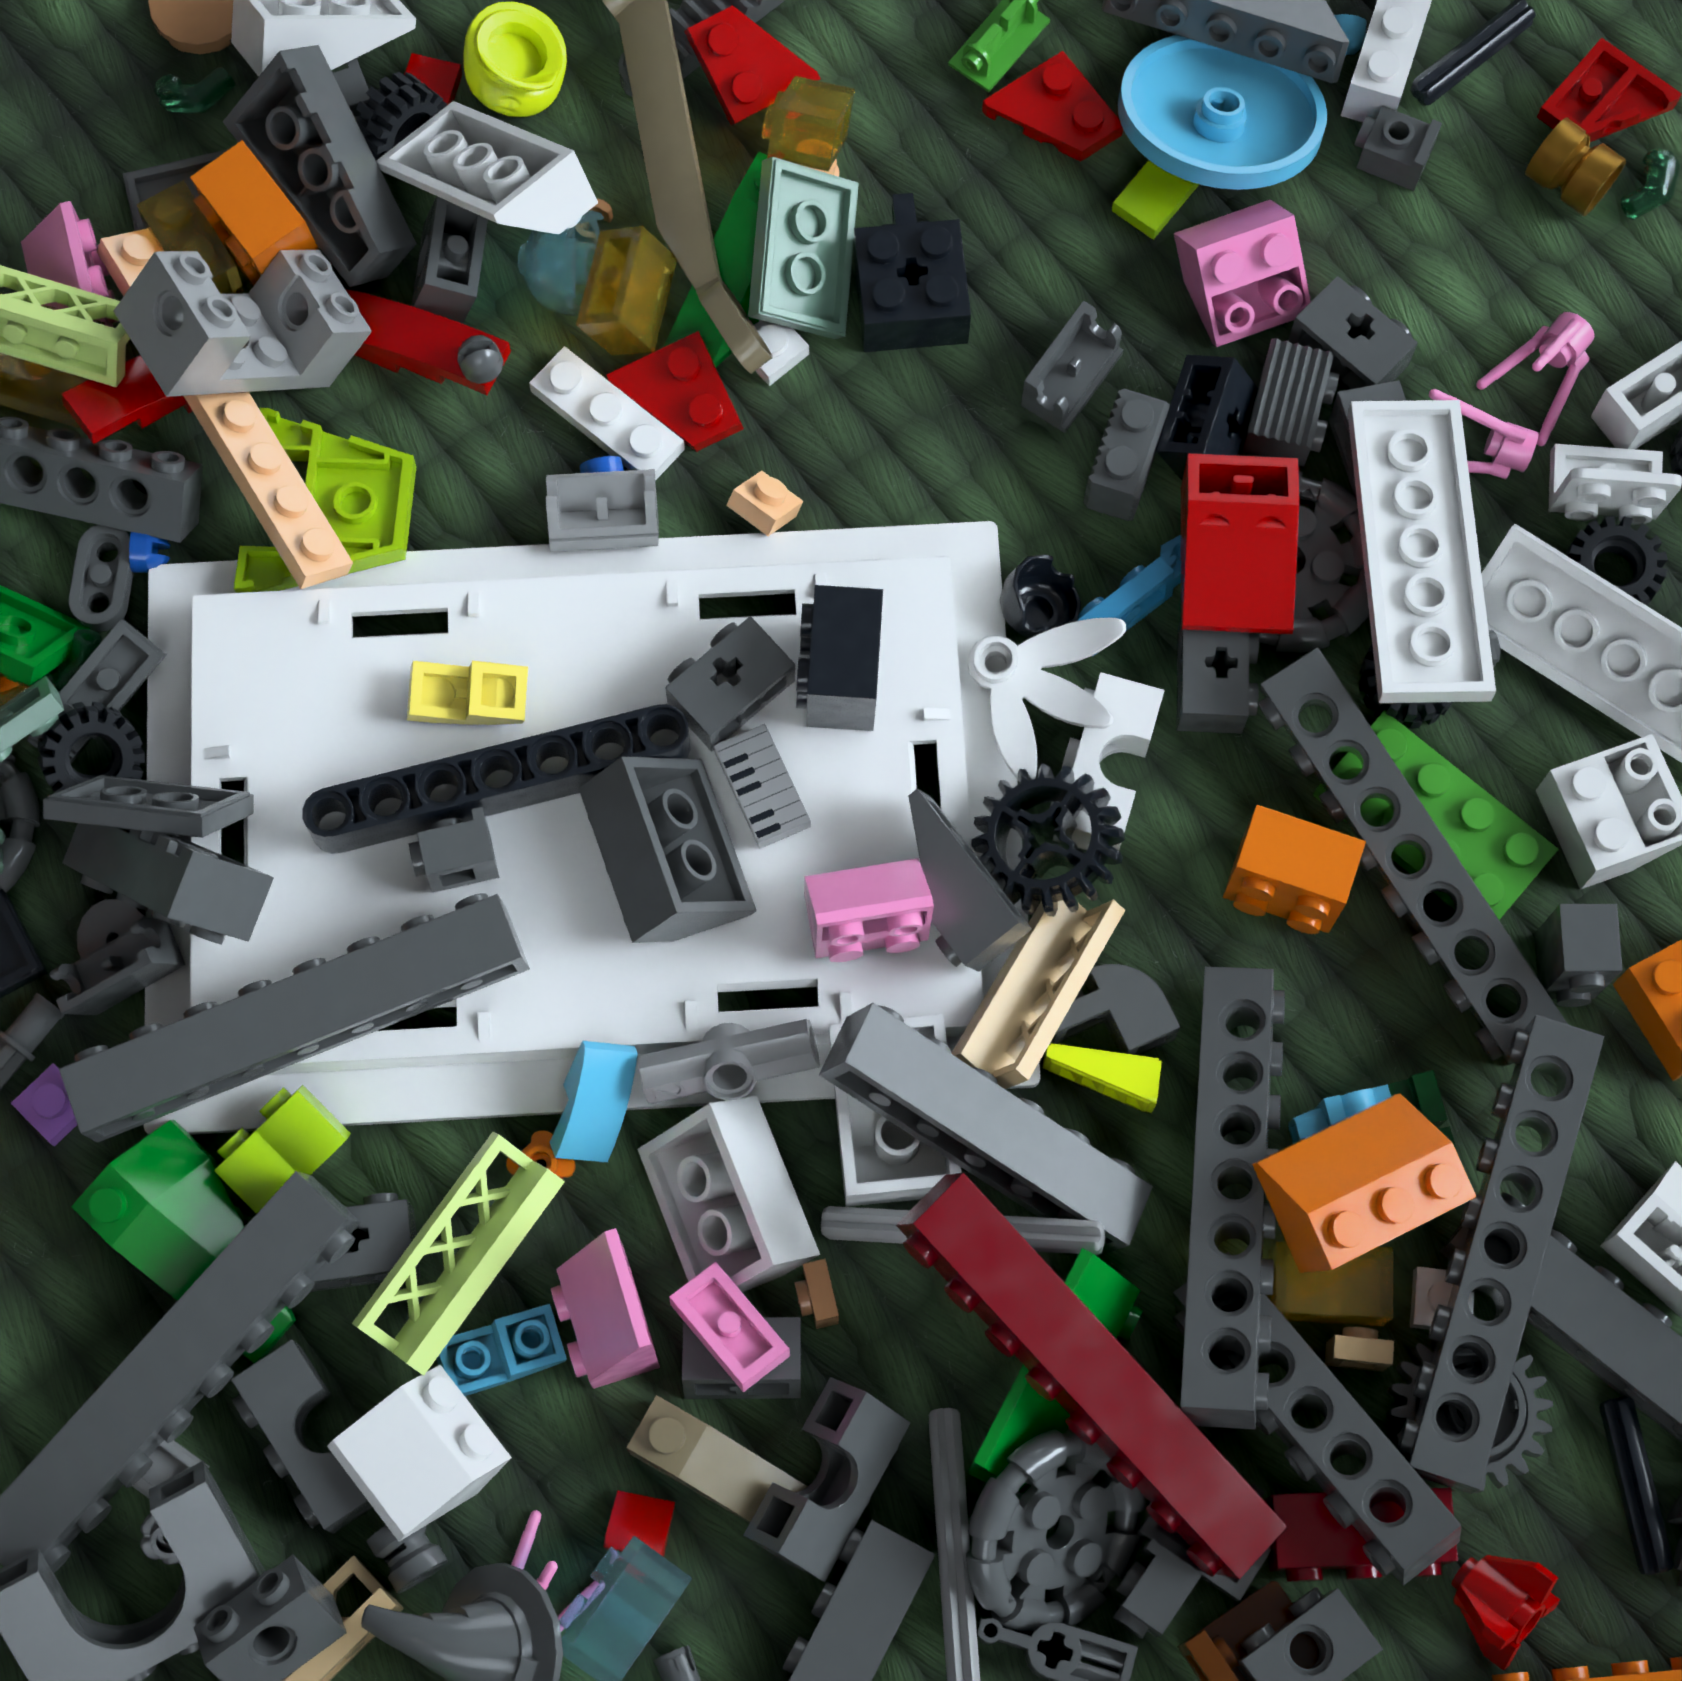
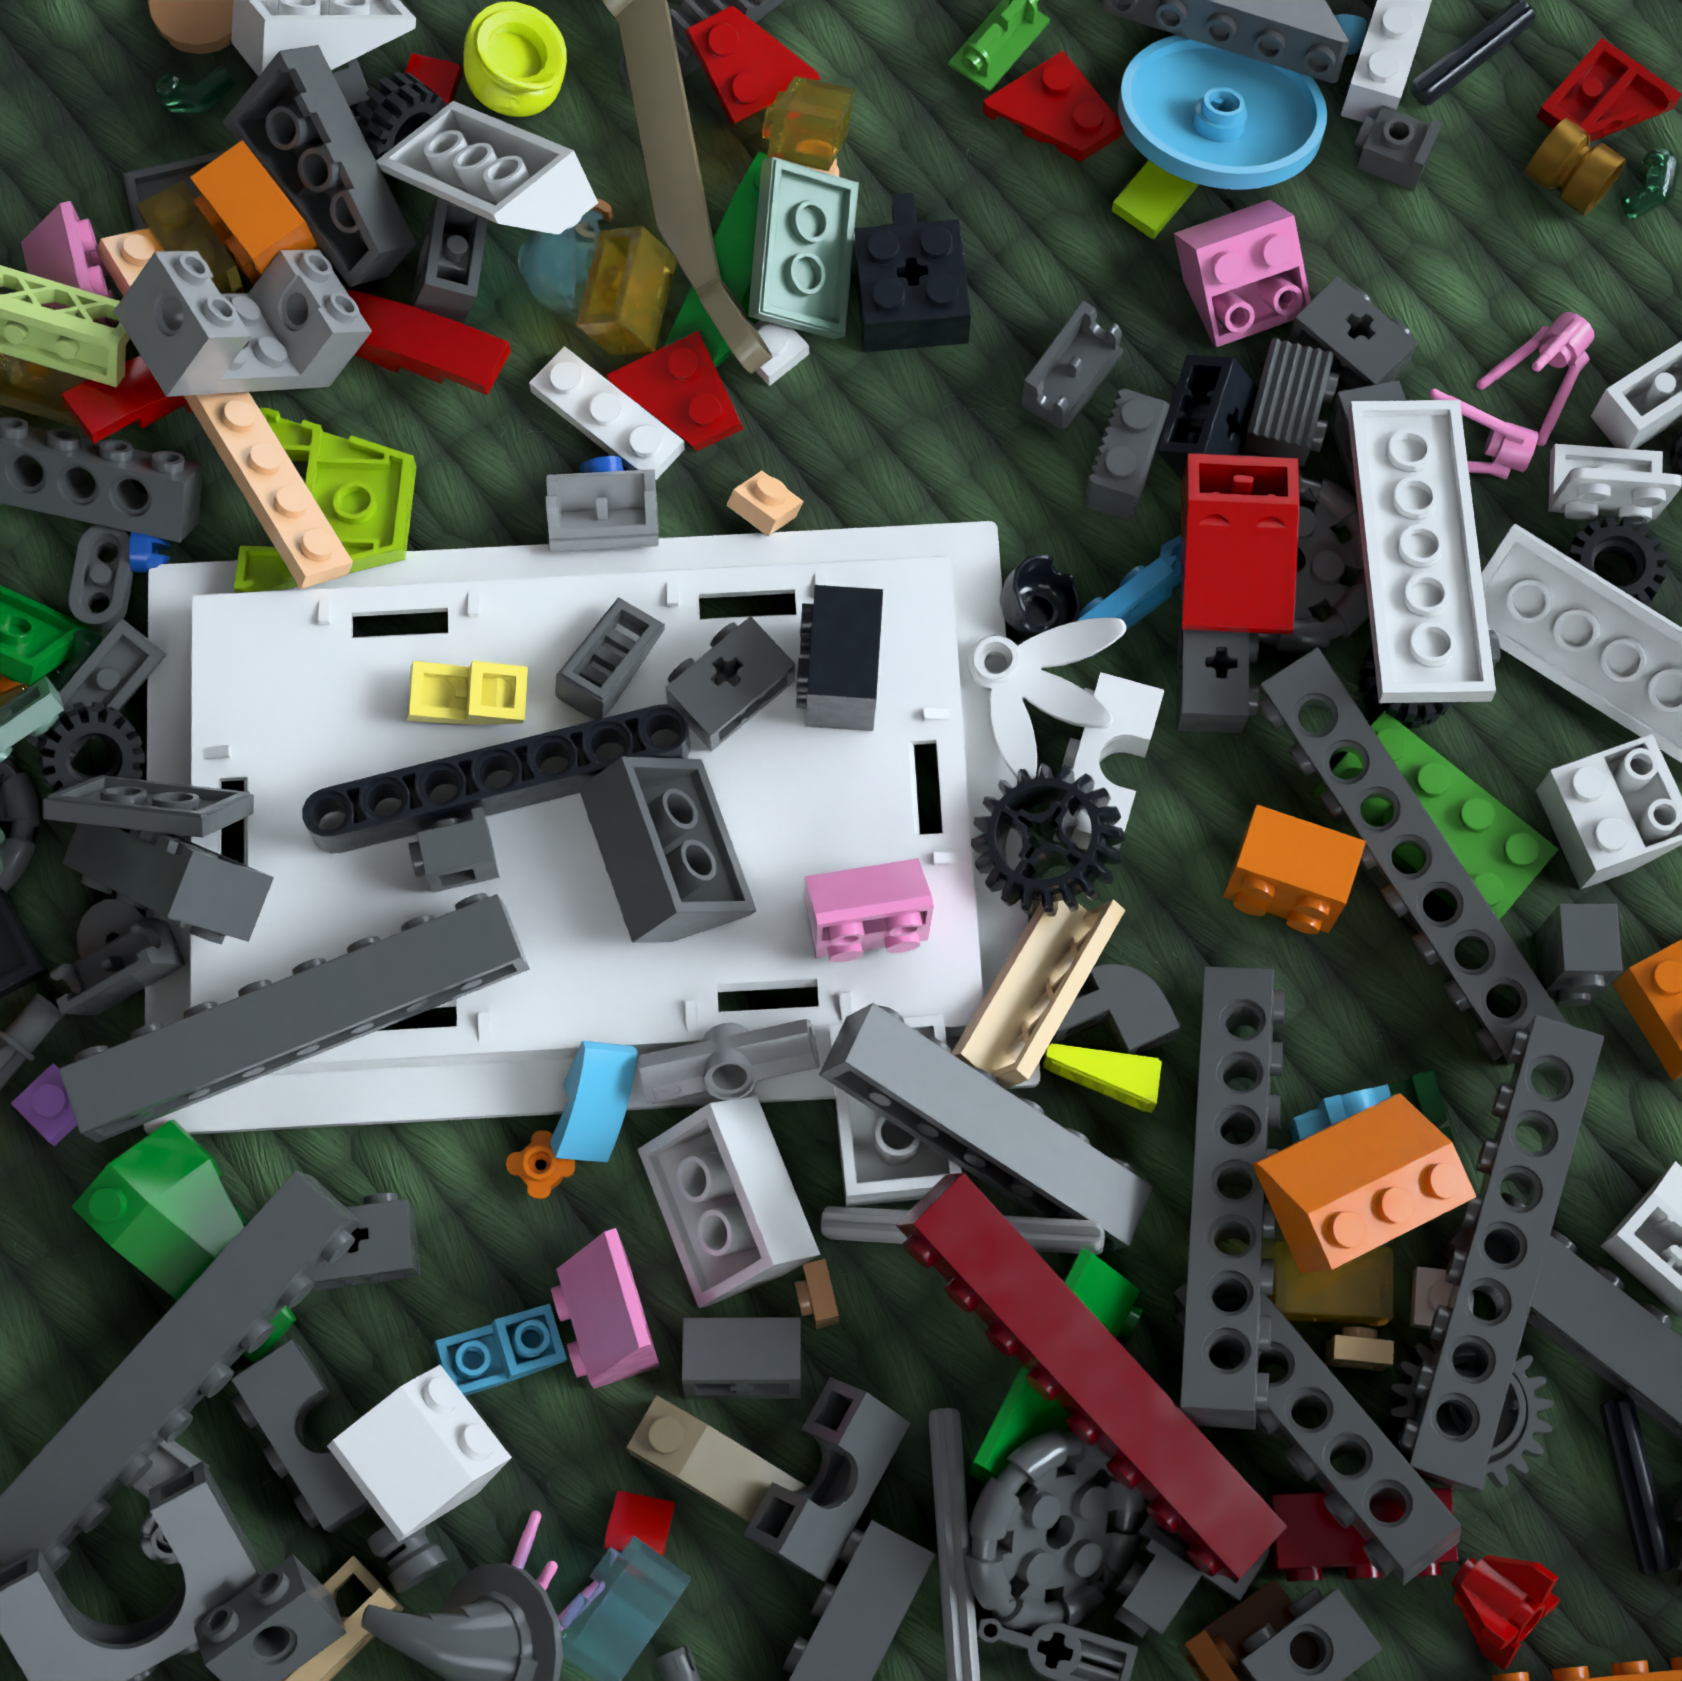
lime brick [214,1085,351,1214] -> none
yellowish green fence [352,1132,565,1376] -> none
dark grey hinge [458,335,503,384] -> none
bright pink plate [669,1262,790,1392] -> none
light grey tile [713,724,811,849] -> none
dark grey slope [908,789,1032,972] -> none
none -> dark grey slope [555,597,665,720]

